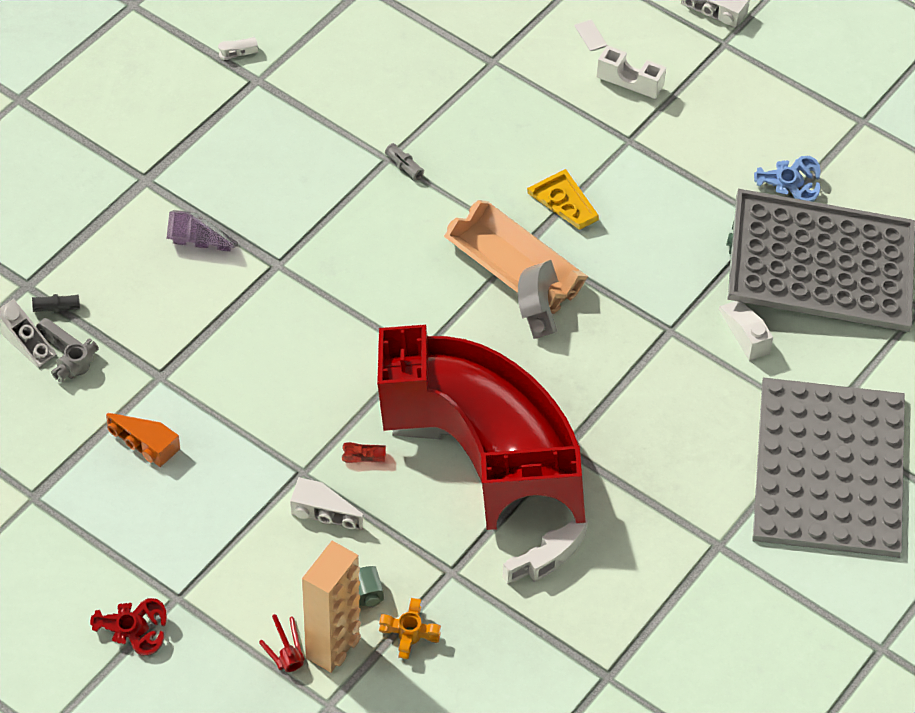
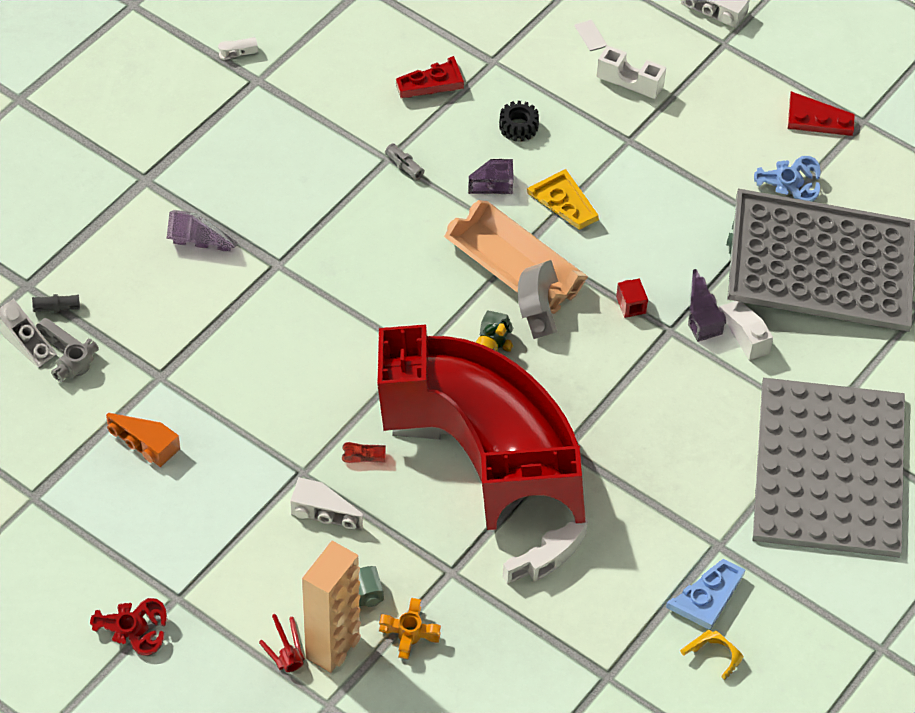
none -> red wing [396,56,464,98]
none -> clear purple slope [468,159,514,194]
none -> dark green piece [476,310,514,352]
none -> black tyre [499,101,539,142]
none -> red brick [616,278,648,318]
none -> light blue wing [666,559,745,630]
none -> yellow helmet [680,630,744,680]
none -> clear purple slope [688,269,726,342]
none -> red wing [787,91,855,136]

